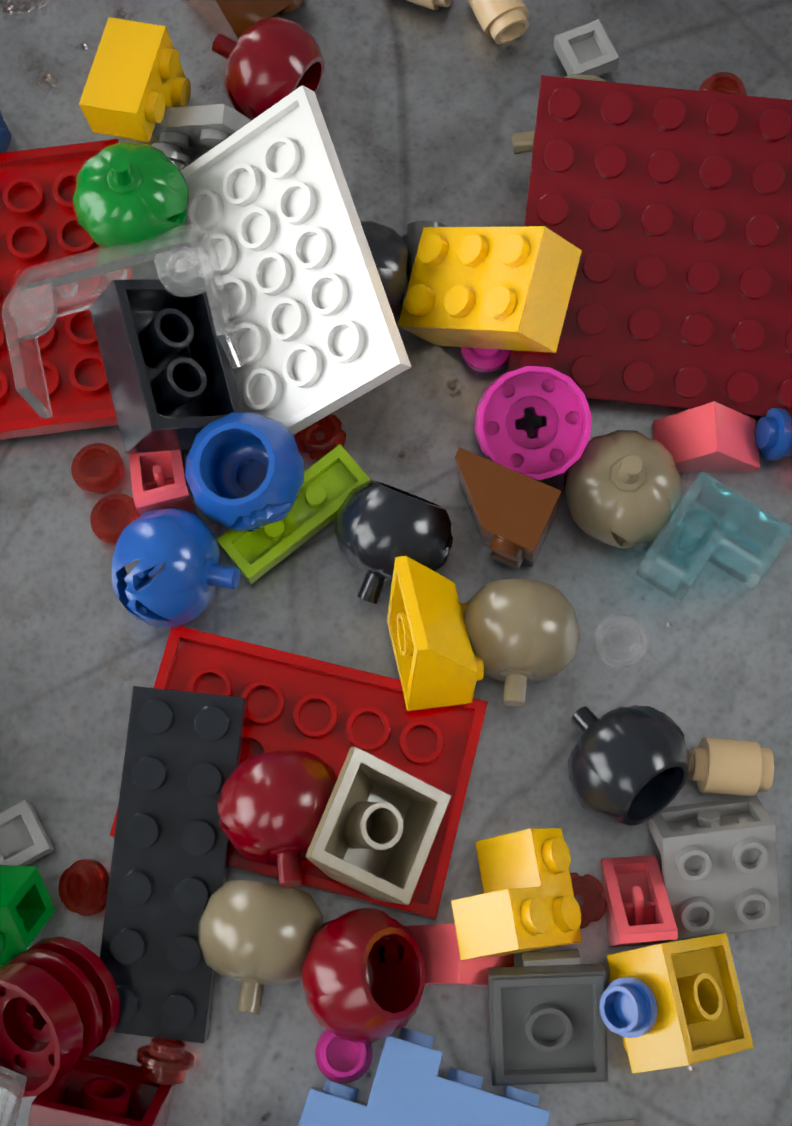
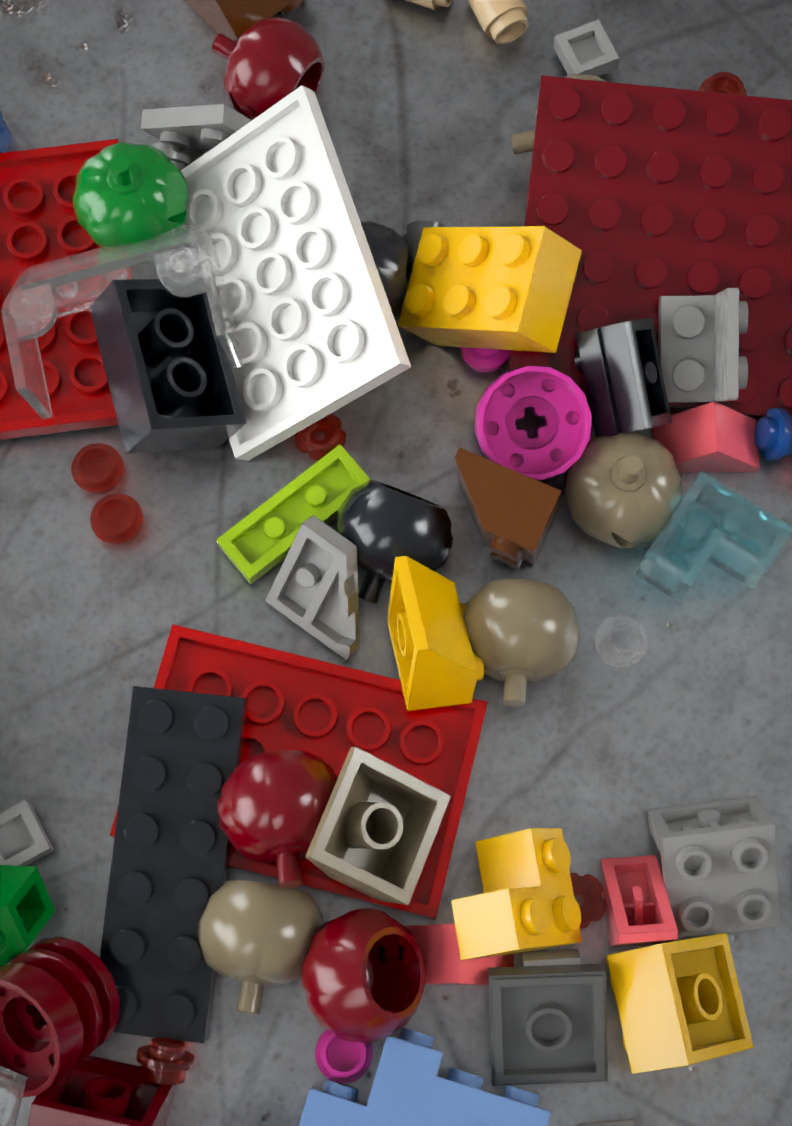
clear red plate [58,859,109,916] -> none
yellow brick [79,17,191,142] -> none
blue piece [111,507,241,628] -> none
coral slope [129,450,198,516] -> none
blue piece [185,412,305,532] -> none
black piece [568,705,689,826] -> none
blue plate [599,976,657,1038] -> none
tan brick [688,737,774,796] -> none
none -> light grey wing [265,515,360,660]
none -> black brick [574,318,672,436]
none -> light grey bracket [658,288,748,403]

